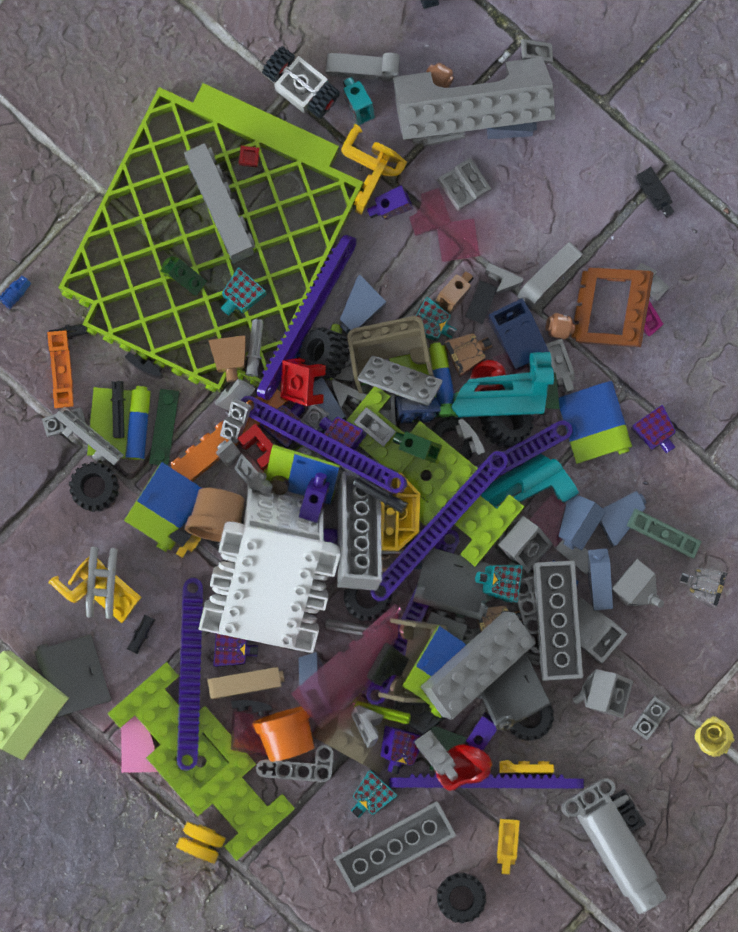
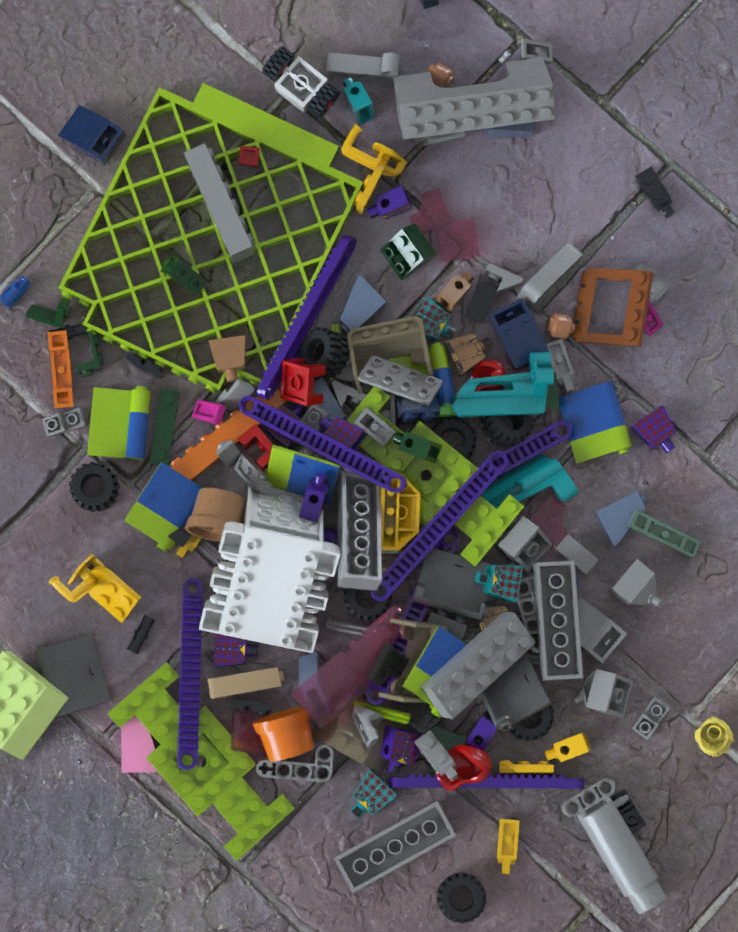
light grey hinge [54,407,124,465] -> none
light grey piece [86,547,118,619] -> none
black axle [110,381,126,439] -> none
yellow wheel [176,821,226,864] -> none
light grey slope [220,398,252,443] -> none
teal torso [221,267,267,316] -> none
light grey axle [246,319,264,377] -> none
dark brown tile [270,476,290,495] -> none
black axle [353,475,408,514] -> none
light grey slope [437,158,491,211] -> none
light grey slope [456,419,485,456] -> none
sand blue slope [559,495,606,550] -> none
sand blue slope [588,548,613,611] -> none
clear torso [679,567,728,609] -> none
none -> dark green bracket [26,297,71,328]
none -> dark blue slope [58,105,126,166]
none -> dark green bracket [76,330,104,377]
none -> dark pink tile [192,399,226,425]
none -> dark green slope [380,223,436,280]
none -> yellow torso [545,731,592,762]

